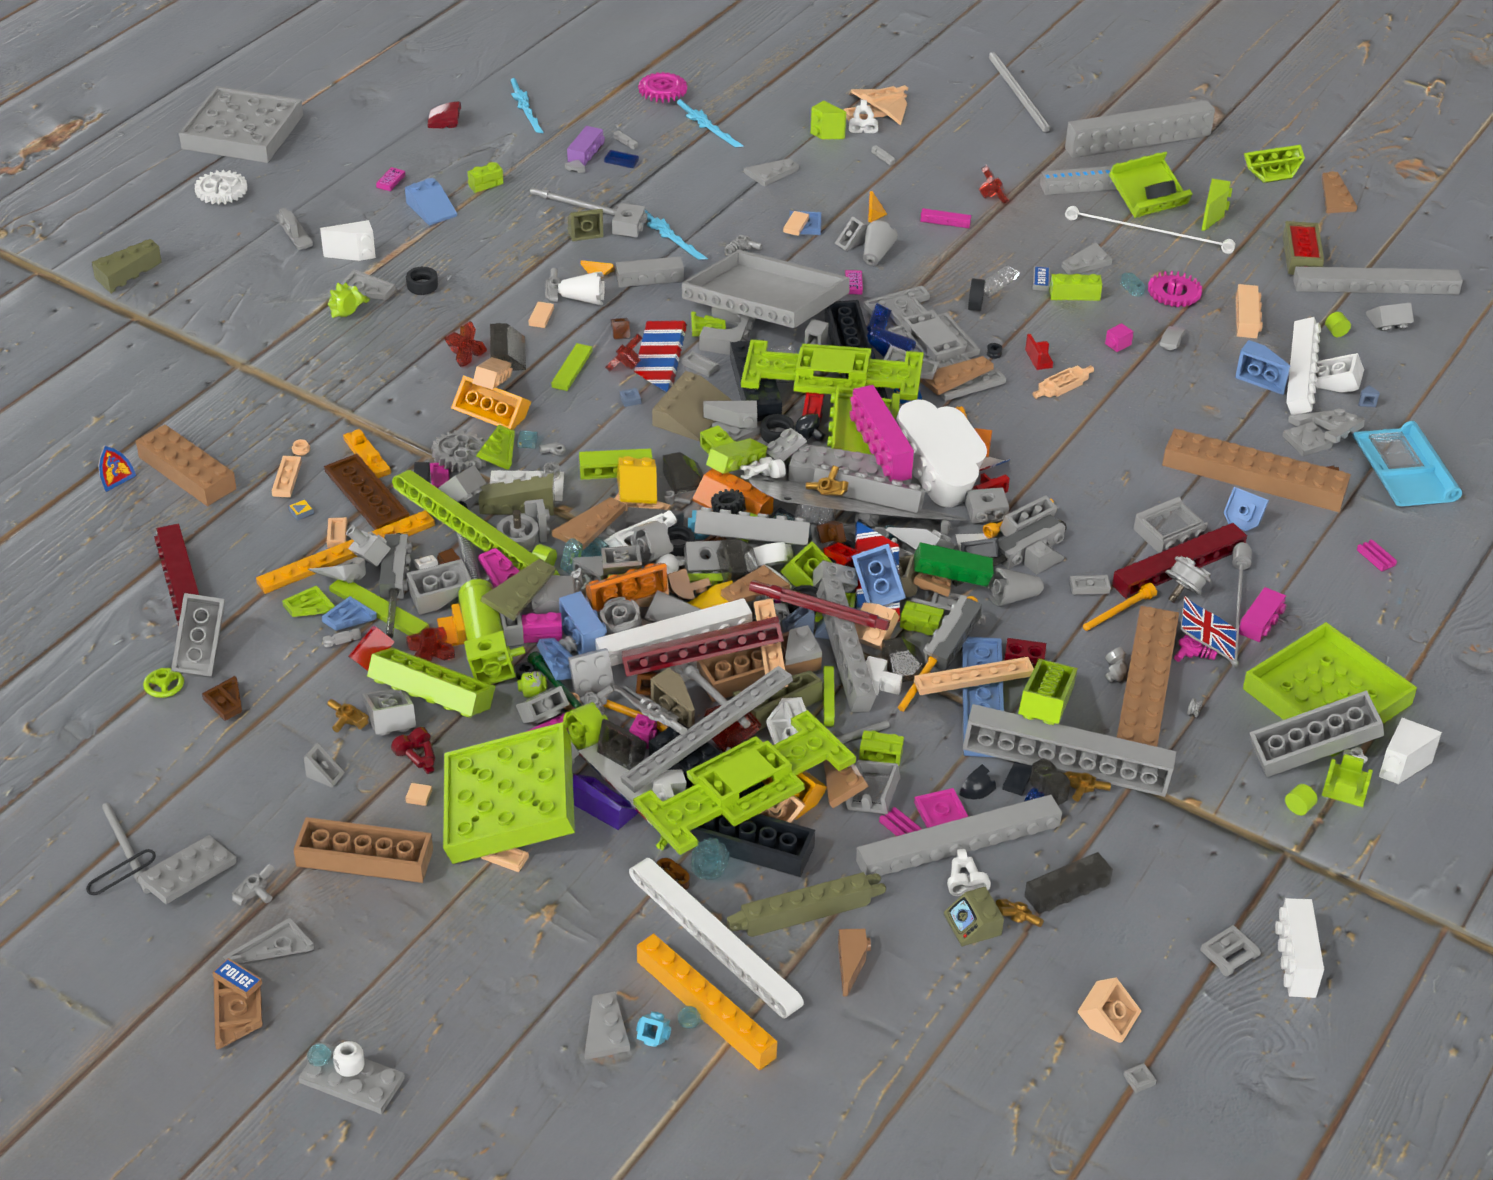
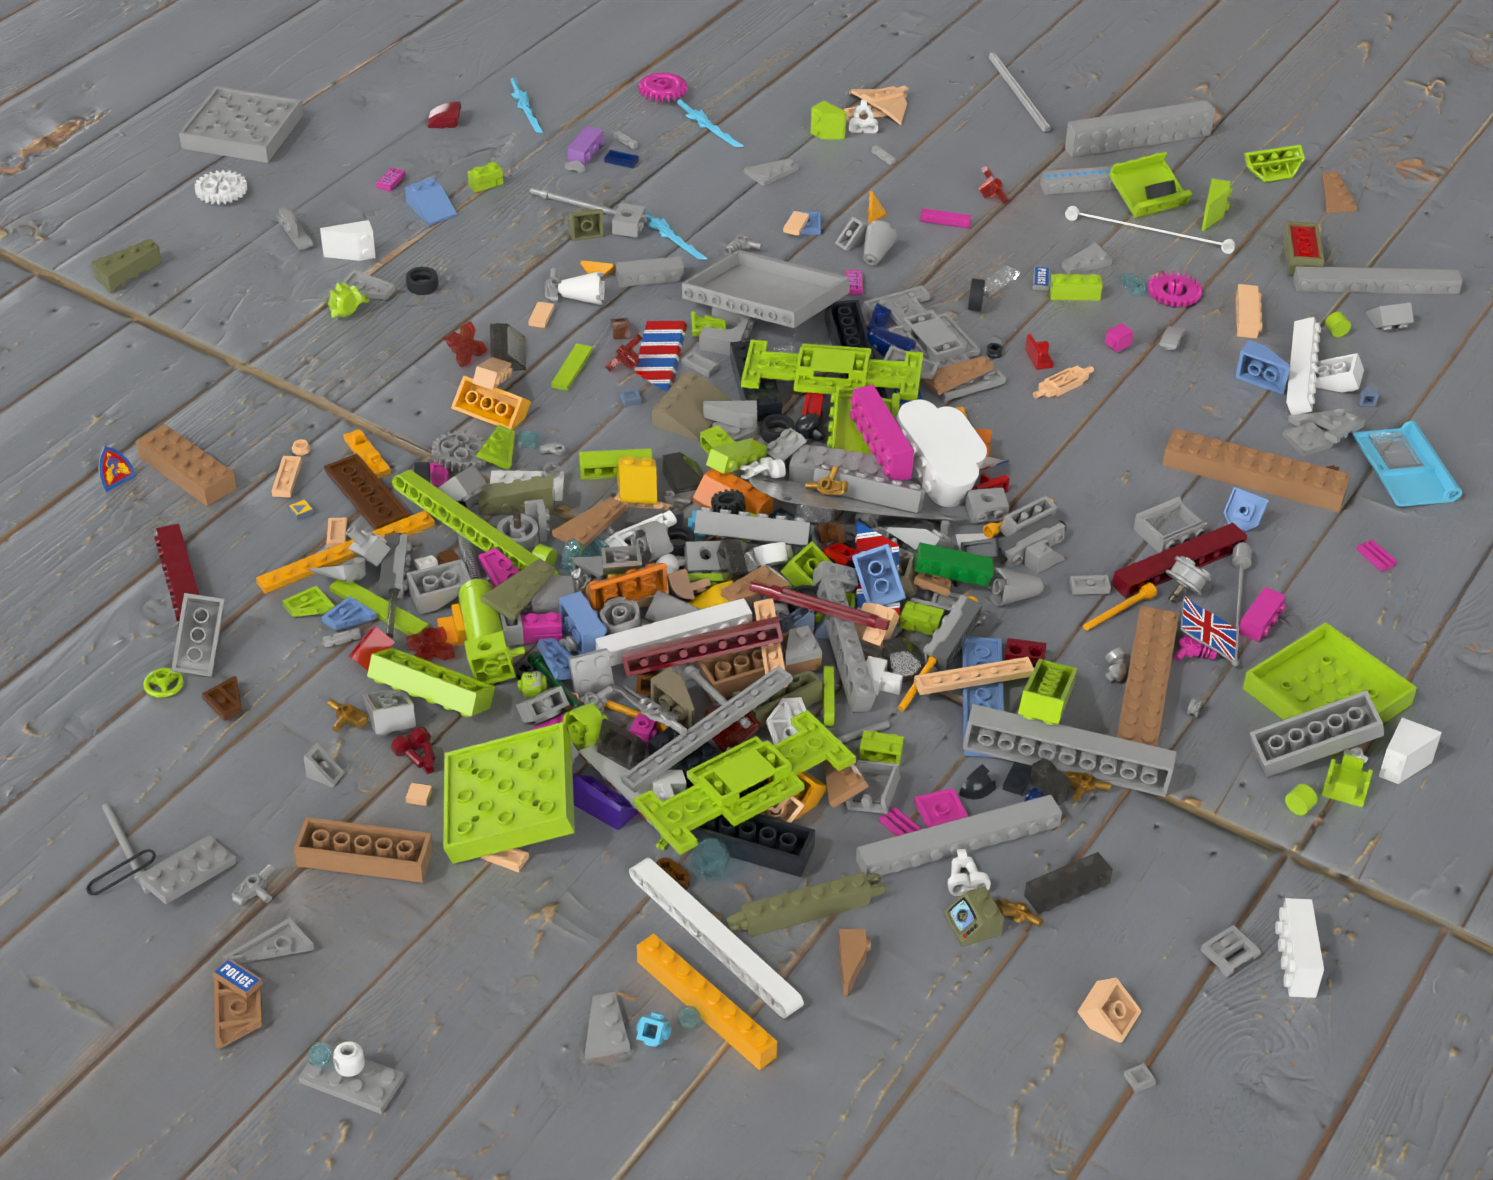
light grey brick [805,319,828,345] -> none

